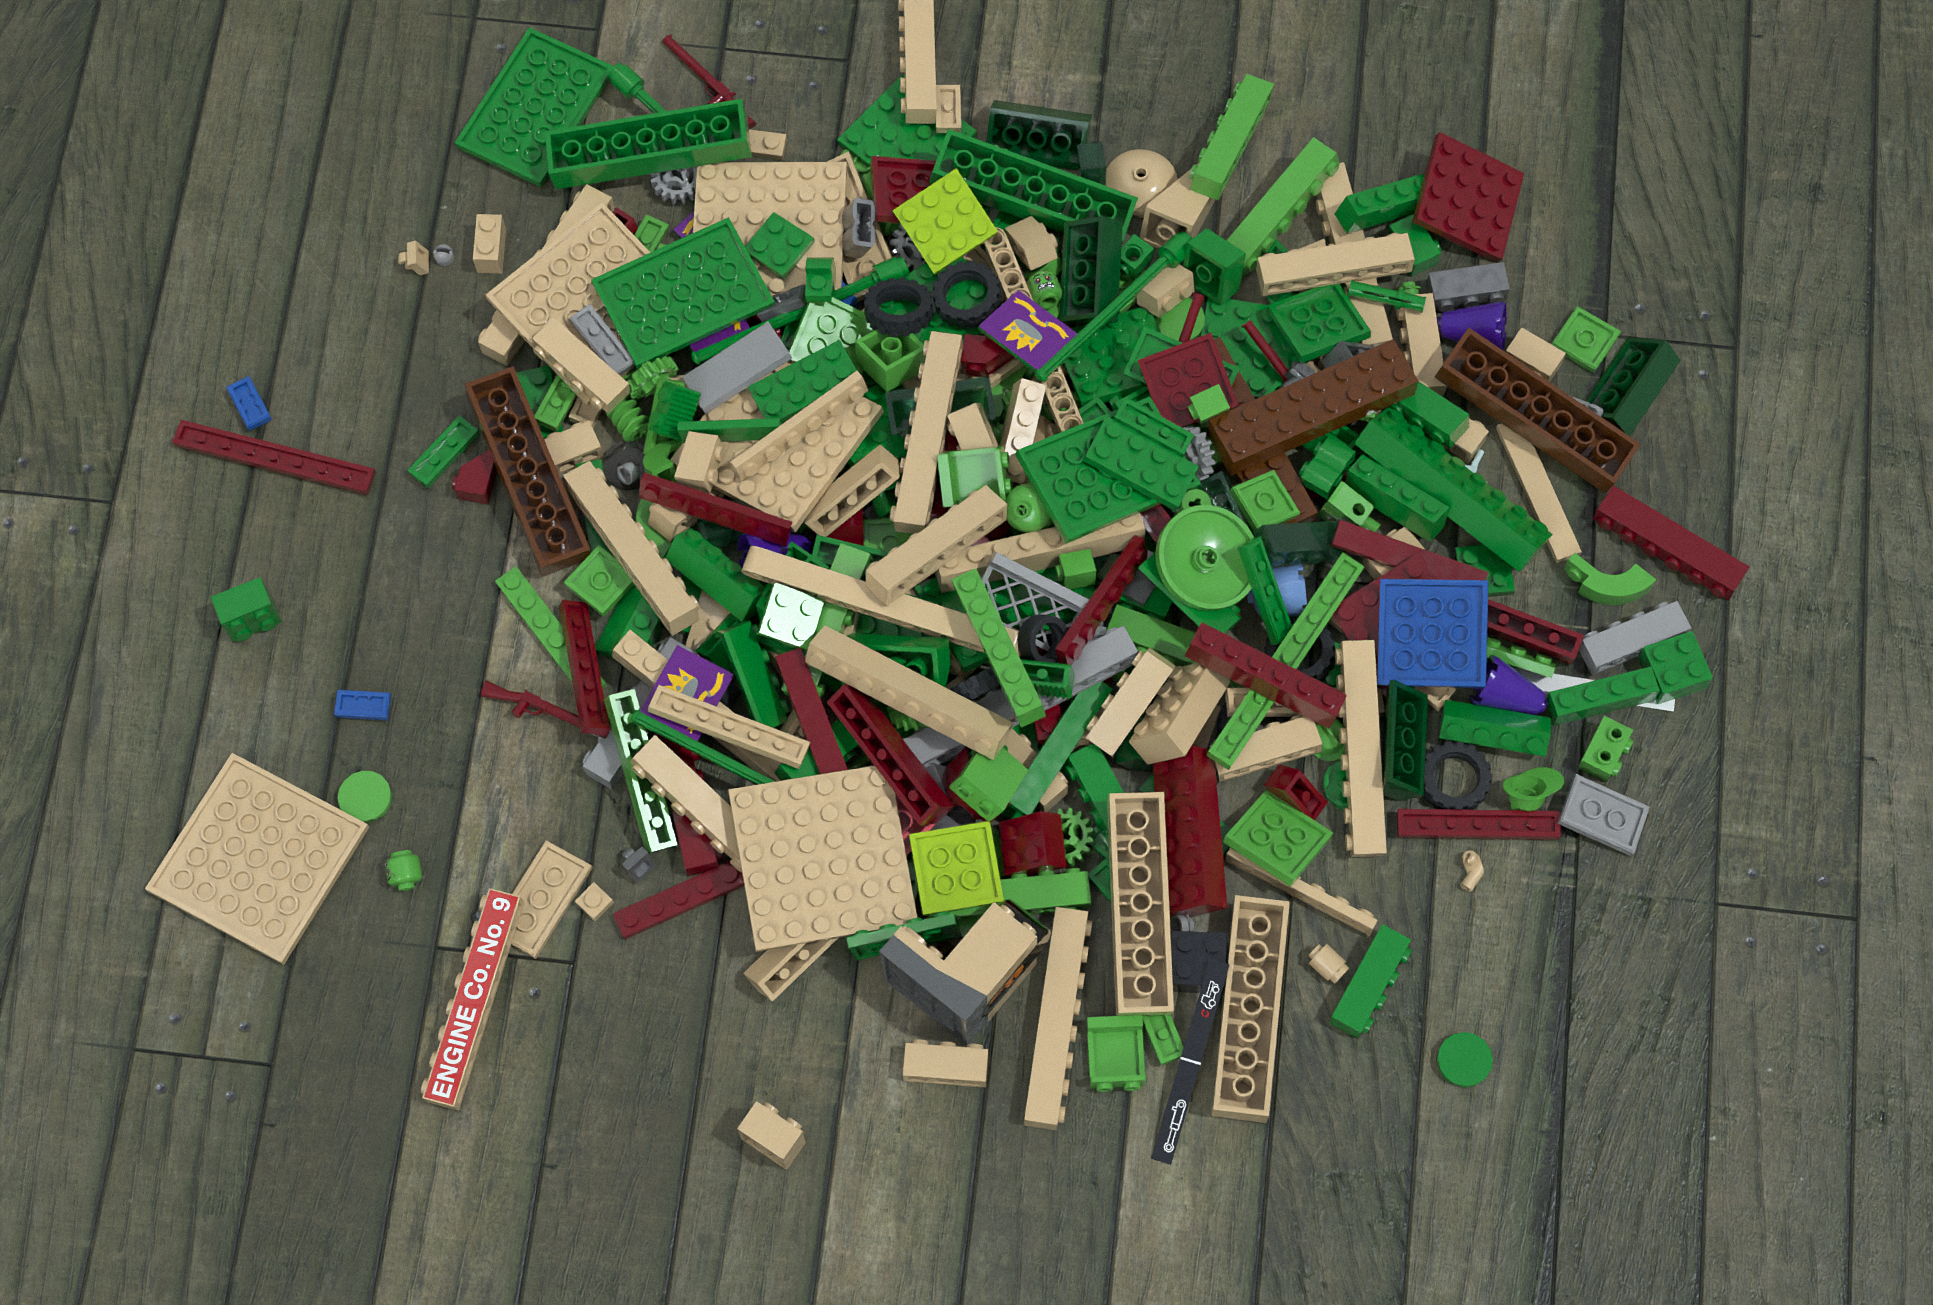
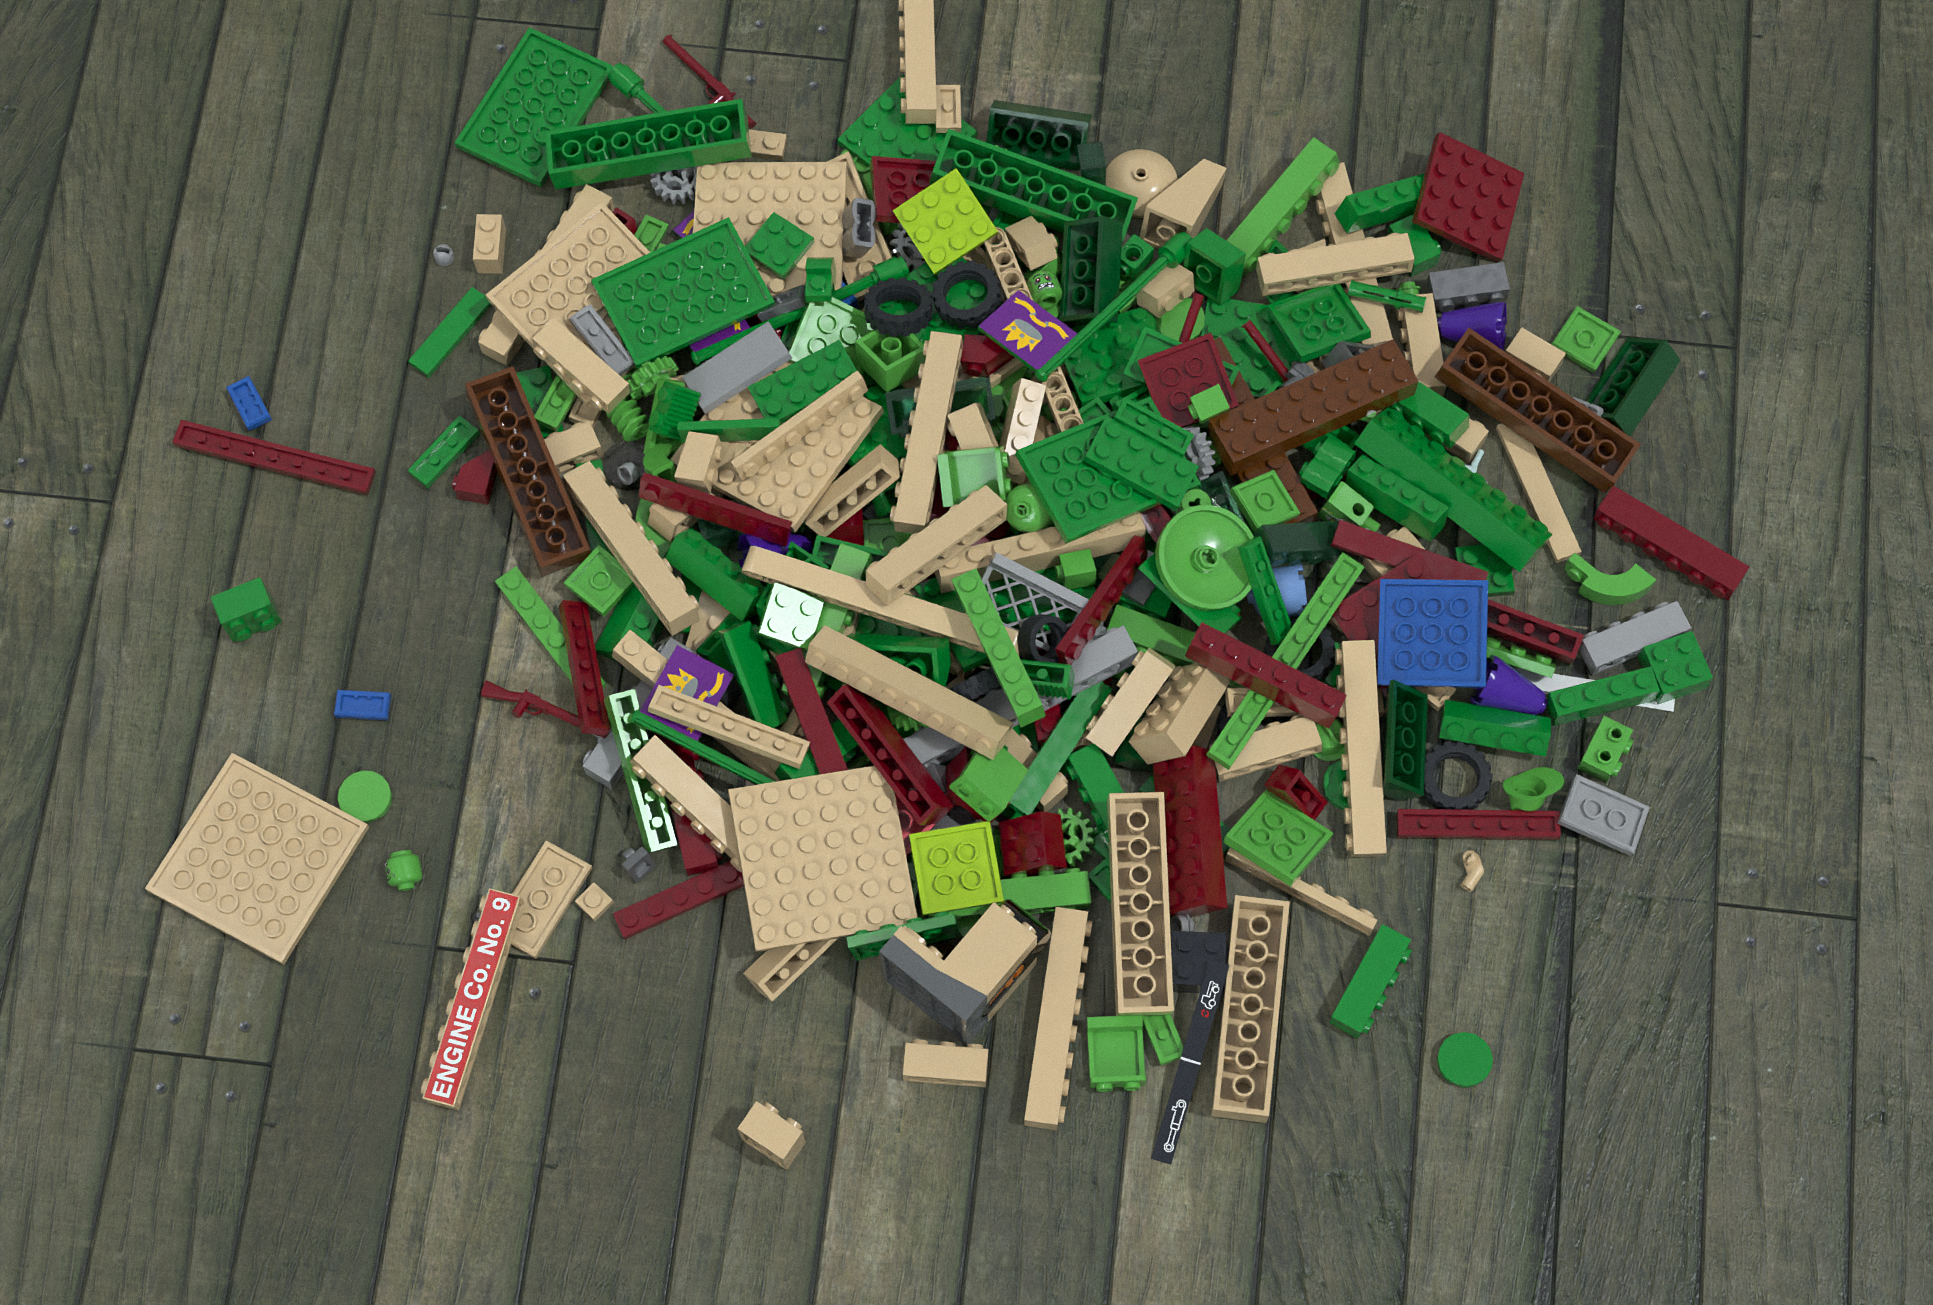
tan tile [398,241,429,275] -> none
bright green brick [1189,74,1274,200] -> none
tan brick [1308,944,1349,984] -> none
none -> green tile [408,287,492,378]

